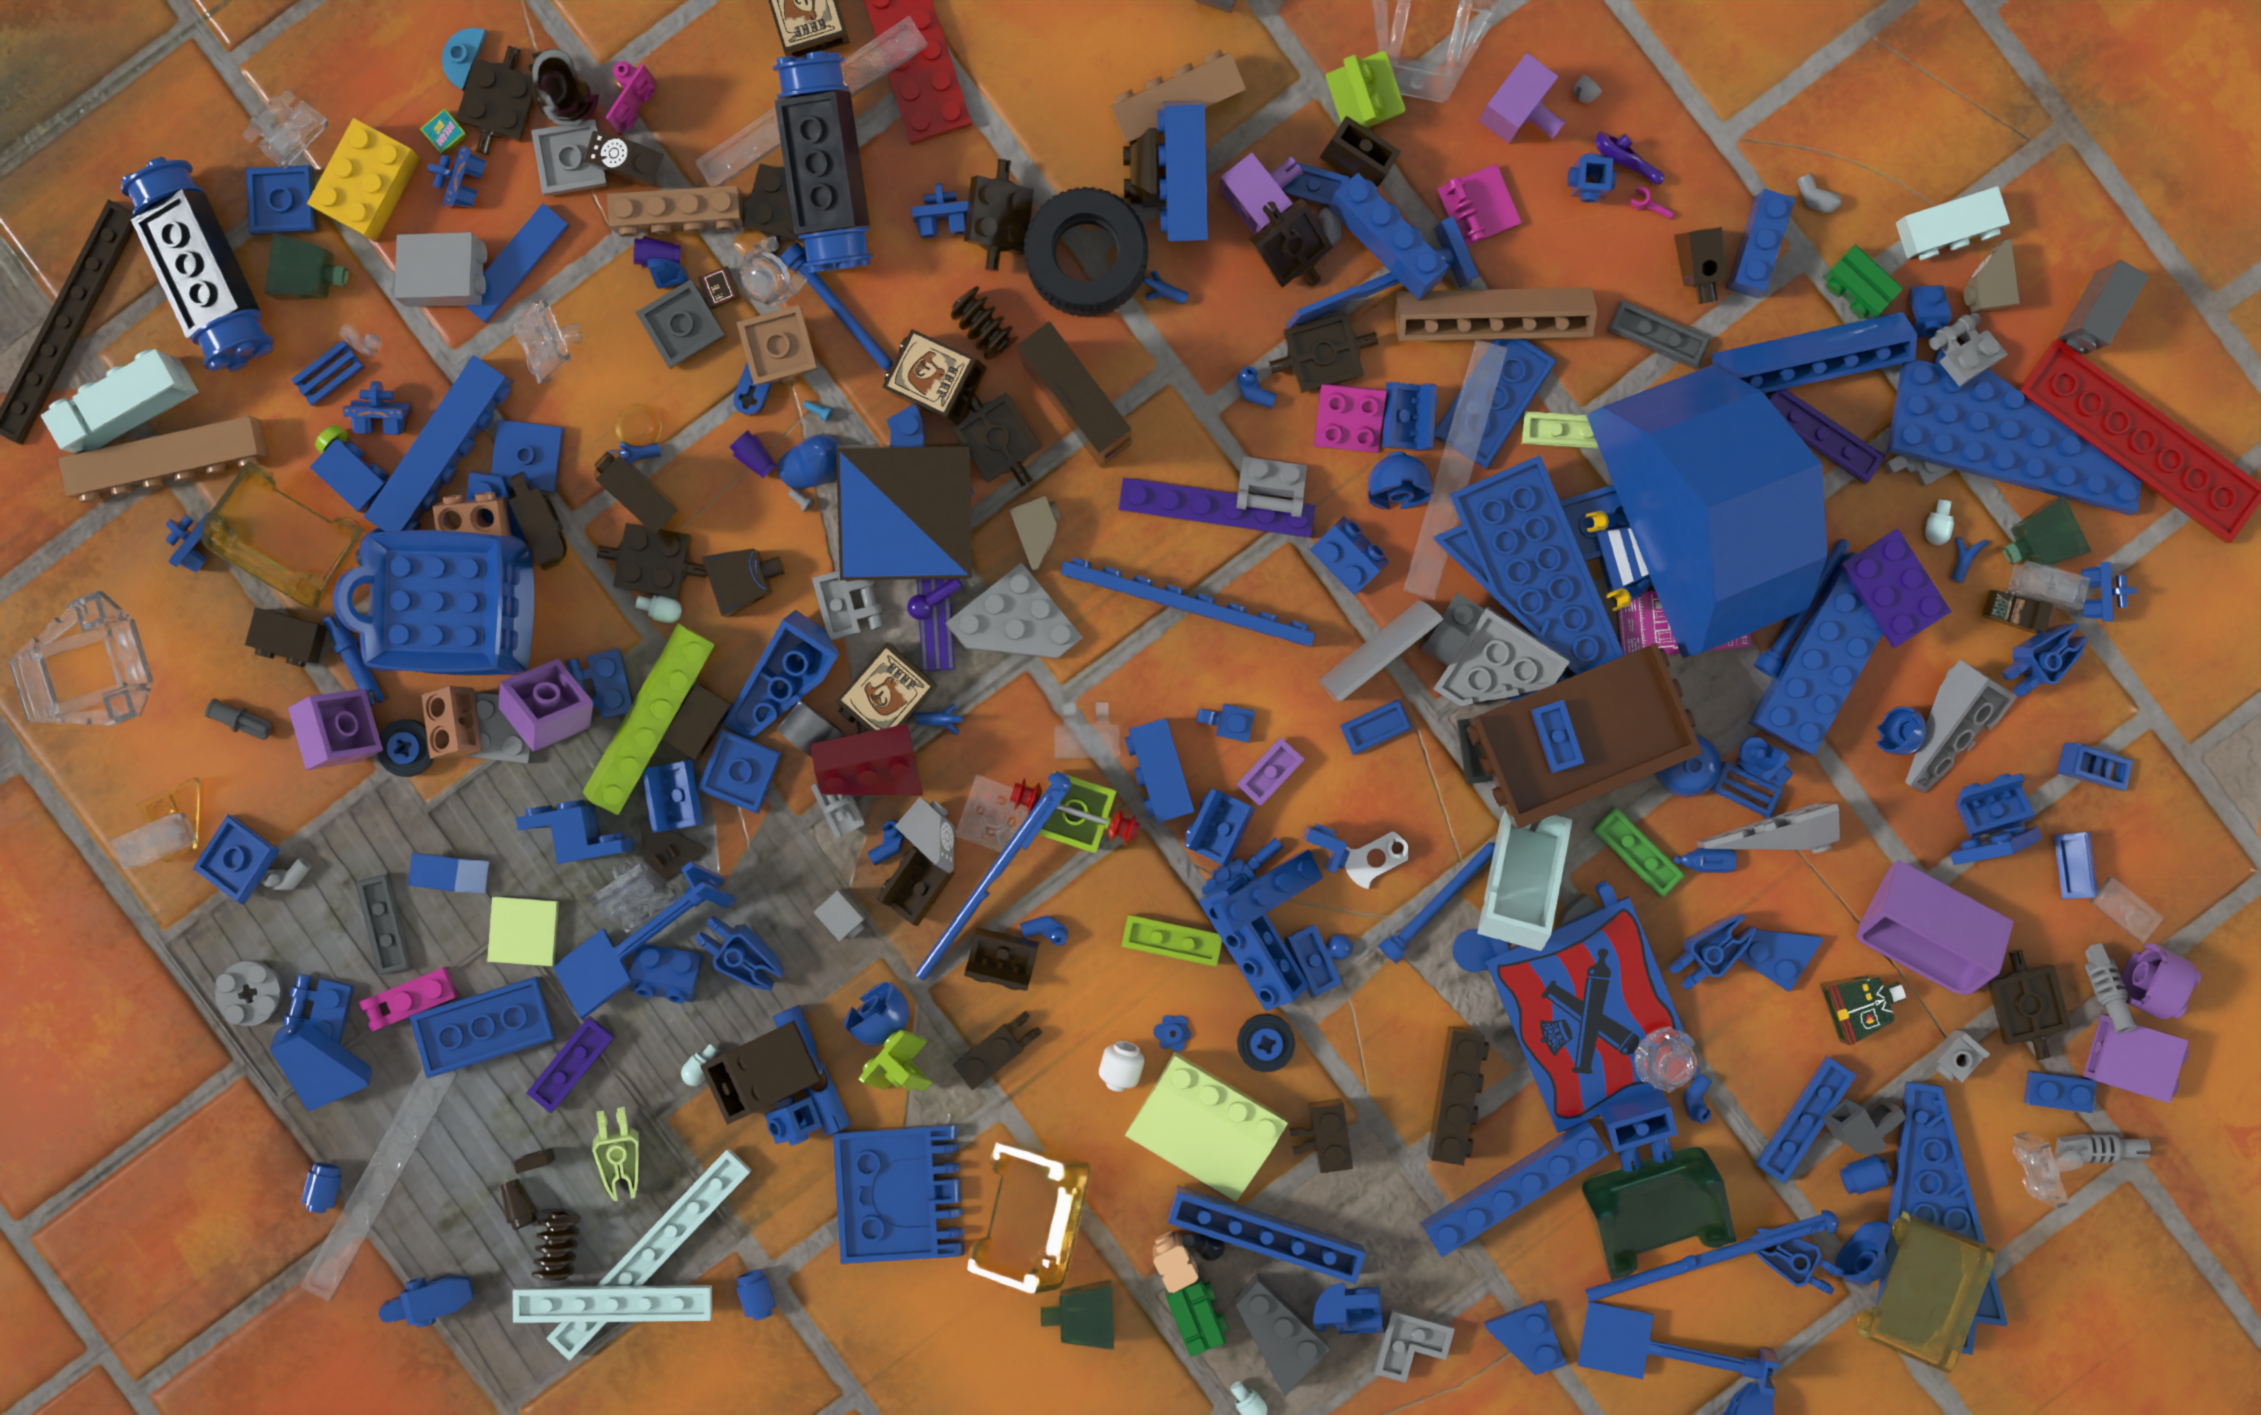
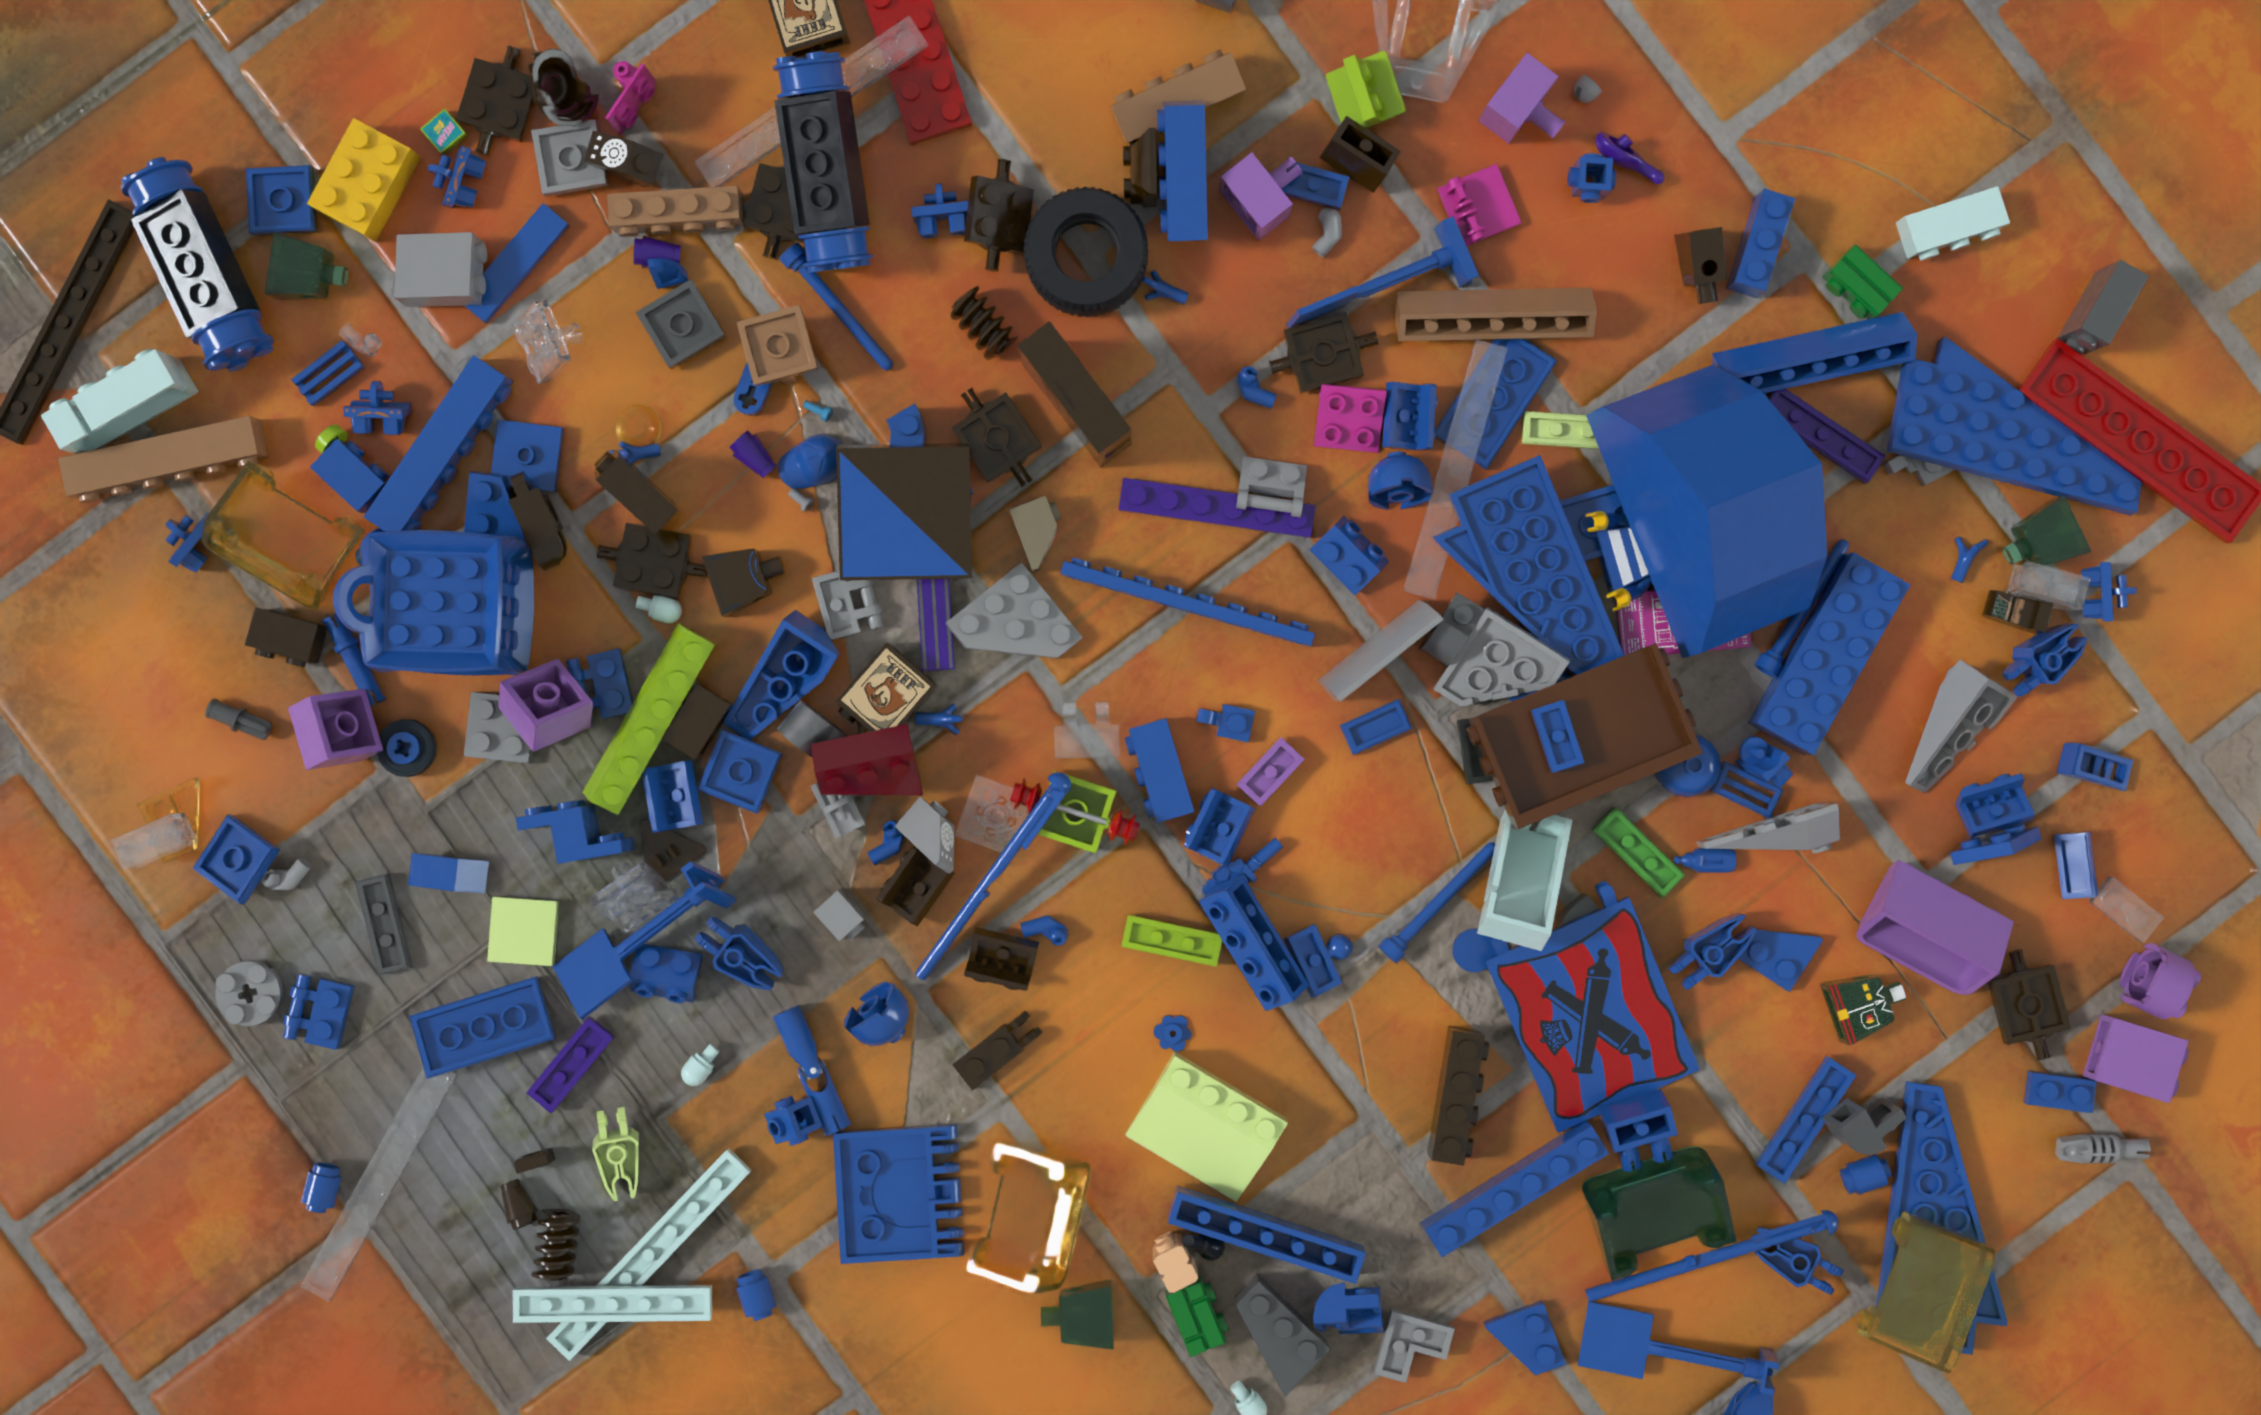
clear windscreen [8,590,153,726] -> none
clear plate [242,88,329,170] -> none
blue slope [270,1021,372,1112] -> none
dark pink plate [359,967,458,1032] -> none
blue hinge [378,1275,475,1328] -> none
nougat brick [421,686,482,760] -> none
nougat brick [432,492,512,536] -> none
dark azure plate [441,27,488,91] -> none
dark brown tile [698,266,741,310] -> none
dark brown slope [700,1020,822,1125] -> none
clear helmet [738,236,808,306] -> none
lime bracket [858,1030,933,1092] -> none
brick [882,329,987,425] -> none
dark purple bar [907,578,963,620] -> none
white head [1098,1040,1145,1092] -> none
blue plate [1212,849,1323,935] -> none
black wheel [1237,1013,1295,1073] -> none
dark brown plate [1249,199,1333,288] -> none
dark brown brick [1289,1098,1353,1174] -> none
blue bracket [1301,823,1350,873] -> none
blue brick [1329,173,1449,301] -> none
white piece [1345,831,1408,889] -> none
dark grey tile [1607,300,1711,369] -> none
dark pink hand [1630,187,1674,219] -> none
clear helmet [1634,1026,1697,1093] -> none
blue arm [1683,1073,1712,1124] -> none
light grey arm [1796,173,1841,213] -> none
blue piece [1835,1221,1892,1285] -> none
dark purple plate [1839,528,1952,648] -> none
blue hair [1876,707,1926,755] -> none
blue bracket [1908,285,1952,338] -> none
light aqua cylinder [1925,499,1954,545] -> none
light grey plate [1929,313,2008,387] -> none
light grey brick [1930,1029,1990,1083] -> none
dark tan slope [1964,239,2020,314] -> none
clear plate [2013,1132,2083,1209] -> none
light grey hinge [2085,943,2137,1034] -> none

